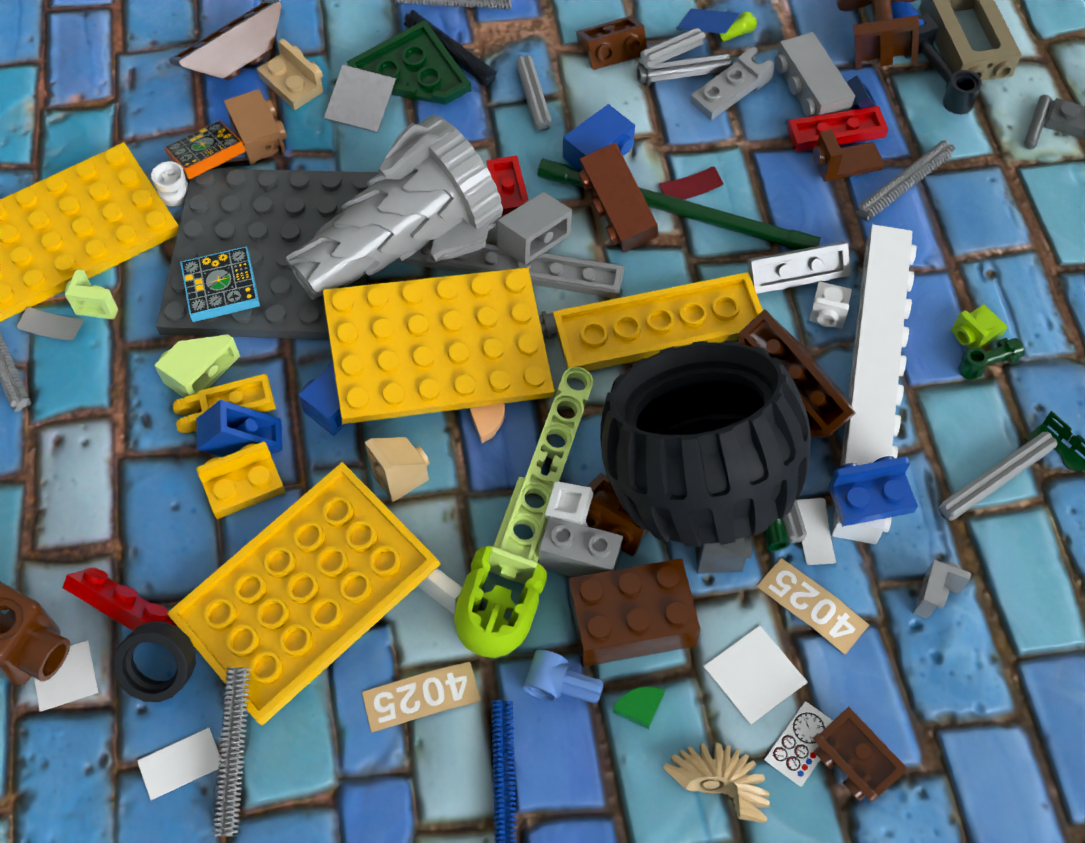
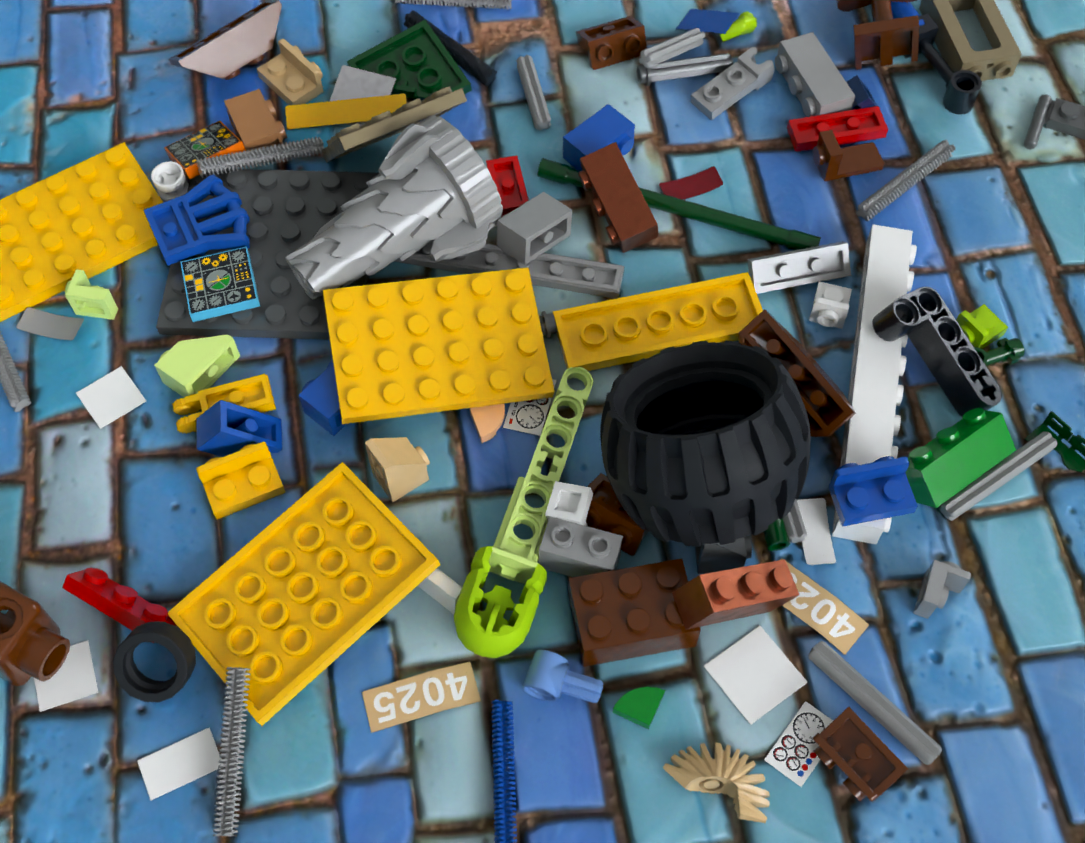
none -> white sticker [76,366,147,429]
none -> blue plate [144,175,250,266]
none -> light grey axle [196,137,324,178]
none -> yellow sticker [285,94,407,129]
none -> dark tan plate [322,86,467,163]
none -> white sticker [503,379,557,436]
none -> copper brick [672,559,800,630]
none -> light grey axle [808,641,942,765]
none -> black beam [872,286,1002,417]
none -> green brick [905,408,1016,508]

